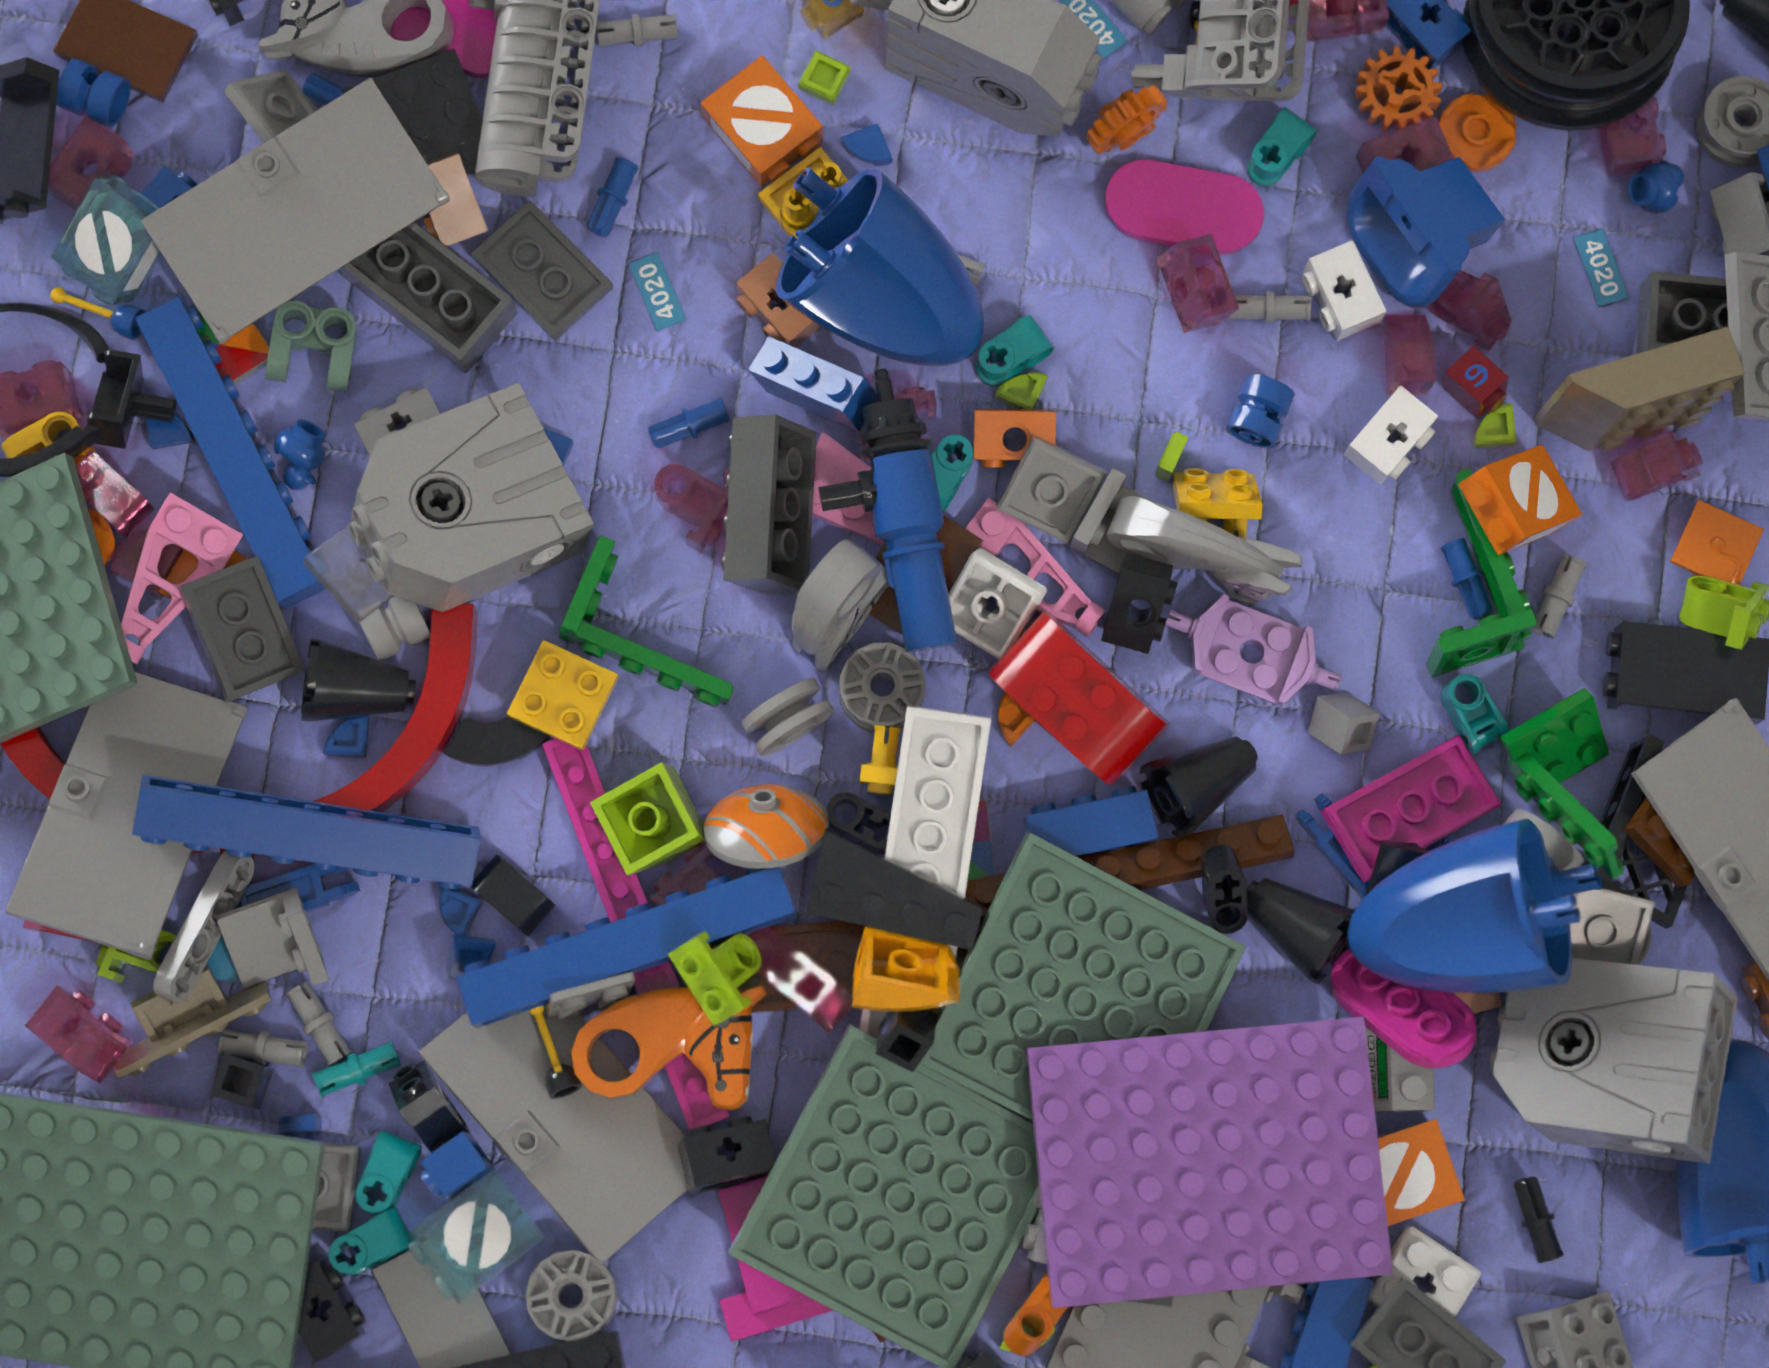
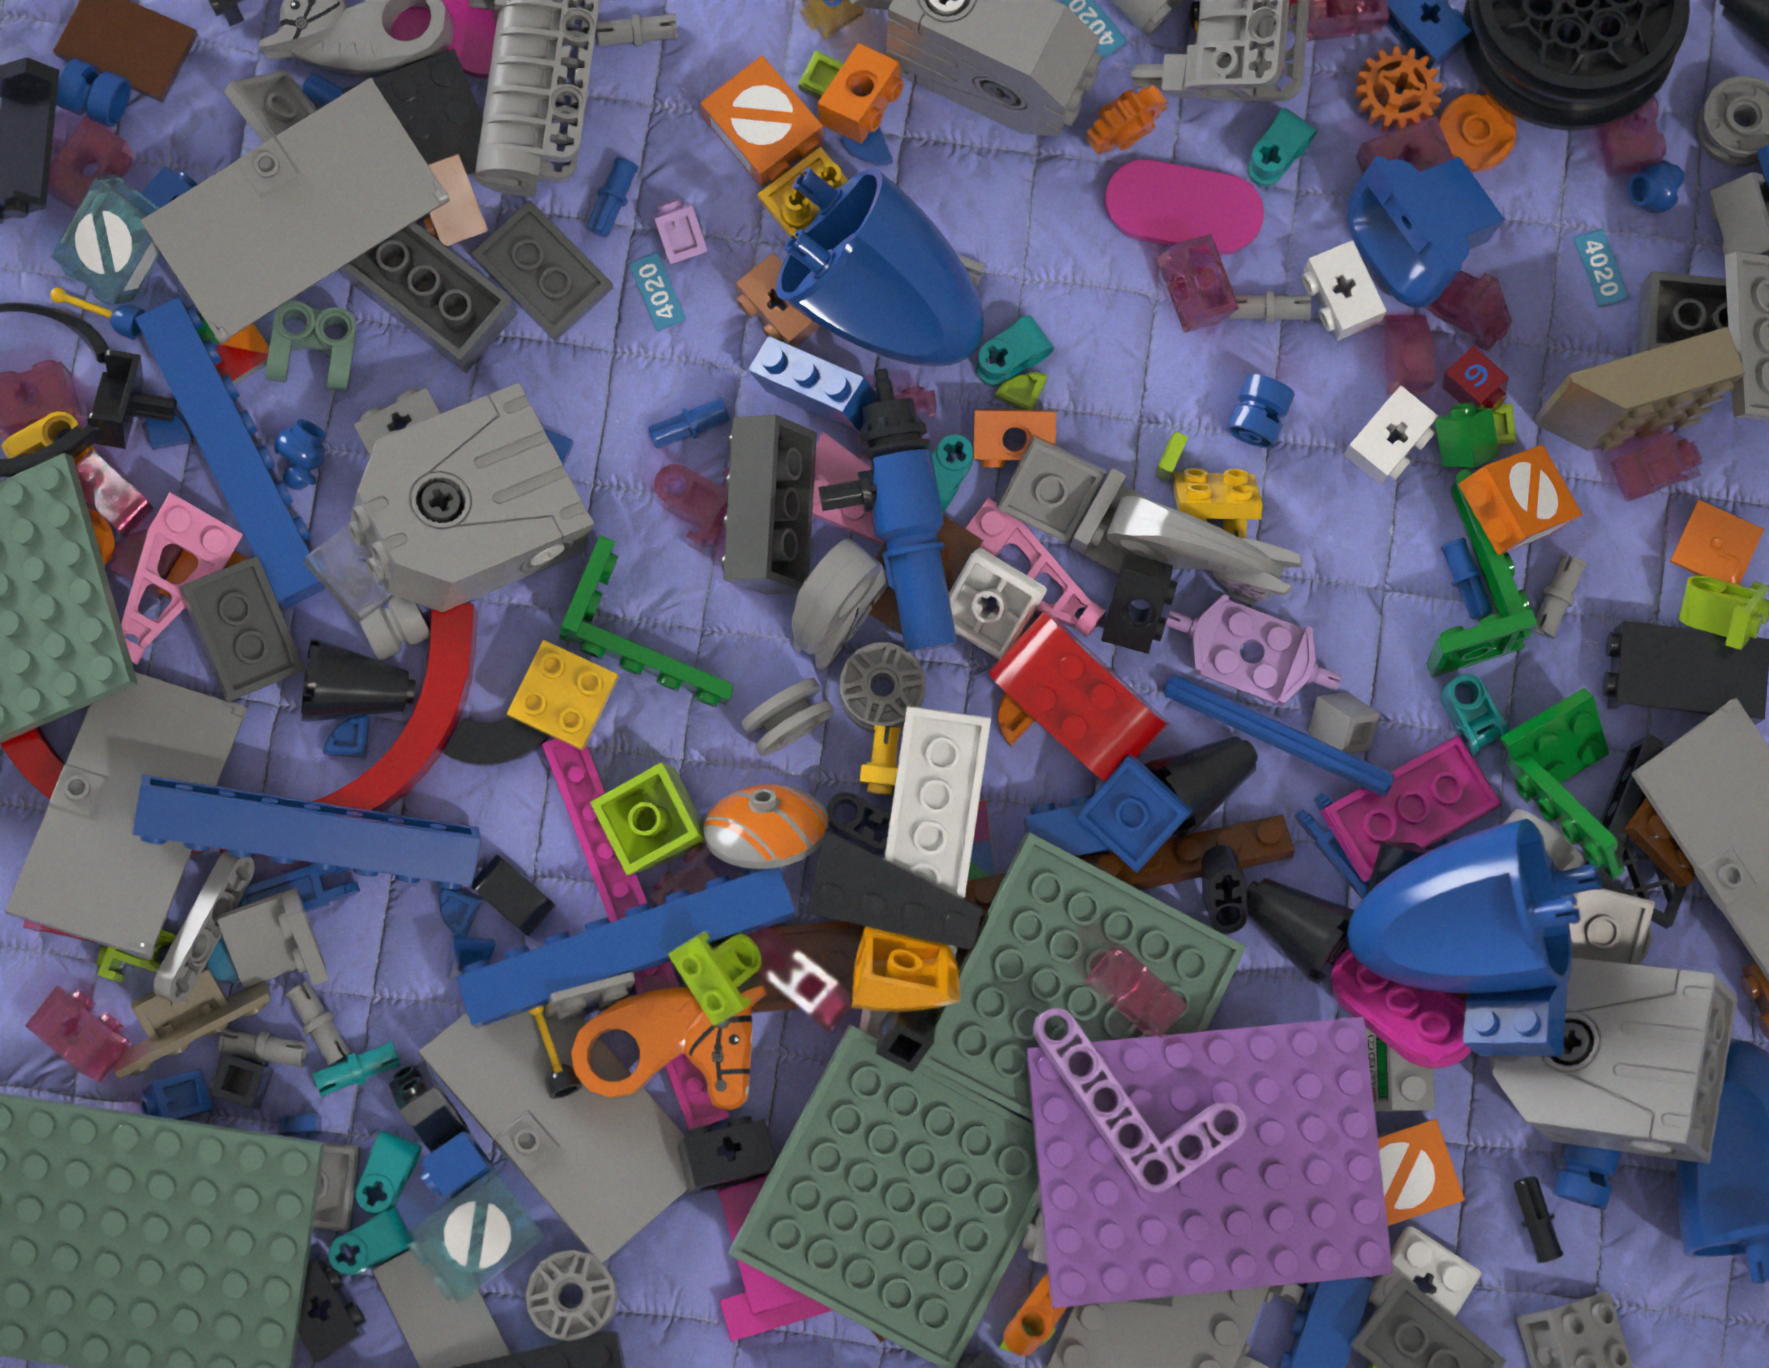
none -> blue bracket [141,1069,213,1120]
none -> lavender bracket [651,198,708,264]
none -> orange brick [817,43,904,144]
none -> lavender beam [1033,1009,1246,1192]
none -> blue tile [1075,755,1194,873]
none -> clear pink brick [1085,948,1188,1038]
none -> blue axle [1164,675,1395,796]
none -> green brick [1435,403,1499,468]
none -> blue slope [1463,981,1568,1057]
none -> blue wheel [1553,1144,1622,1210]

